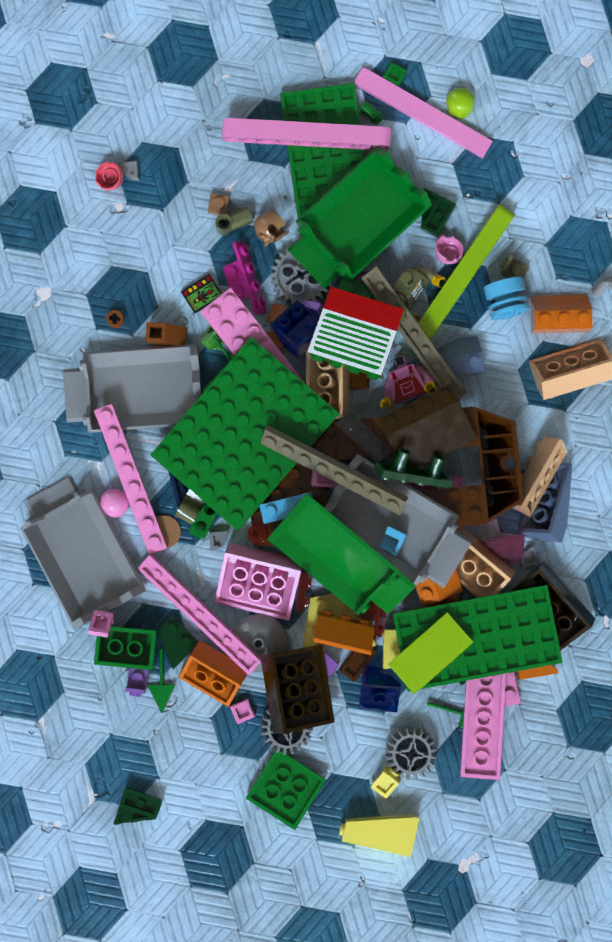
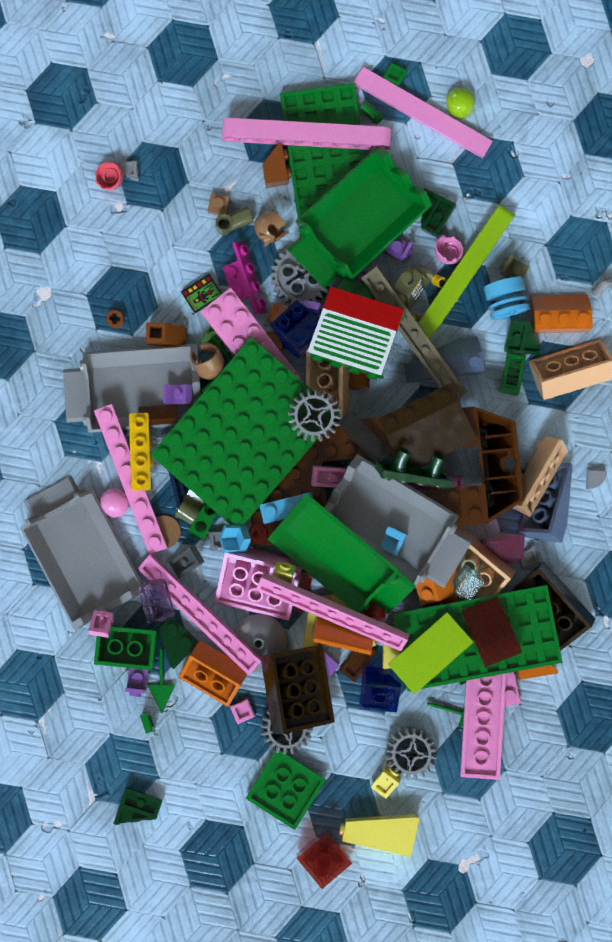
dark tan plate [261,425,409,515] -> none
torso [380,356,438,411] -> none
none -> yellow bracket [129,413,153,491]
none -> reddish brown tile [138,404,177,424]
none -> clear purple hinge [138,579,175,623]
none -> green tile [140,711,155,734]
none -> medium lavender bracket [163,384,192,405]
none -> dark grey slope [169,545,205,579]
none -> medium nougat helmet [190,343,225,380]
none -> medium azure panel [219,525,251,553]
none -> bright pink plate [256,572,409,651]
none -> dark orange slope [262,143,291,188]
none -> light yellow bracket [273,562,296,584]
none -> light grey gear [288,389,341,442]
none -> clear red brick [297,828,352,889]
none -> medium lavender bracket [383,237,414,263]
none -> clear light blue brick [451,564,484,600]
none -> clear red slope [461,596,522,668]
none -> green slope [499,353,526,396]
none -> dark green wing [504,316,541,355]
none -> light grey tile [586,470,607,489]

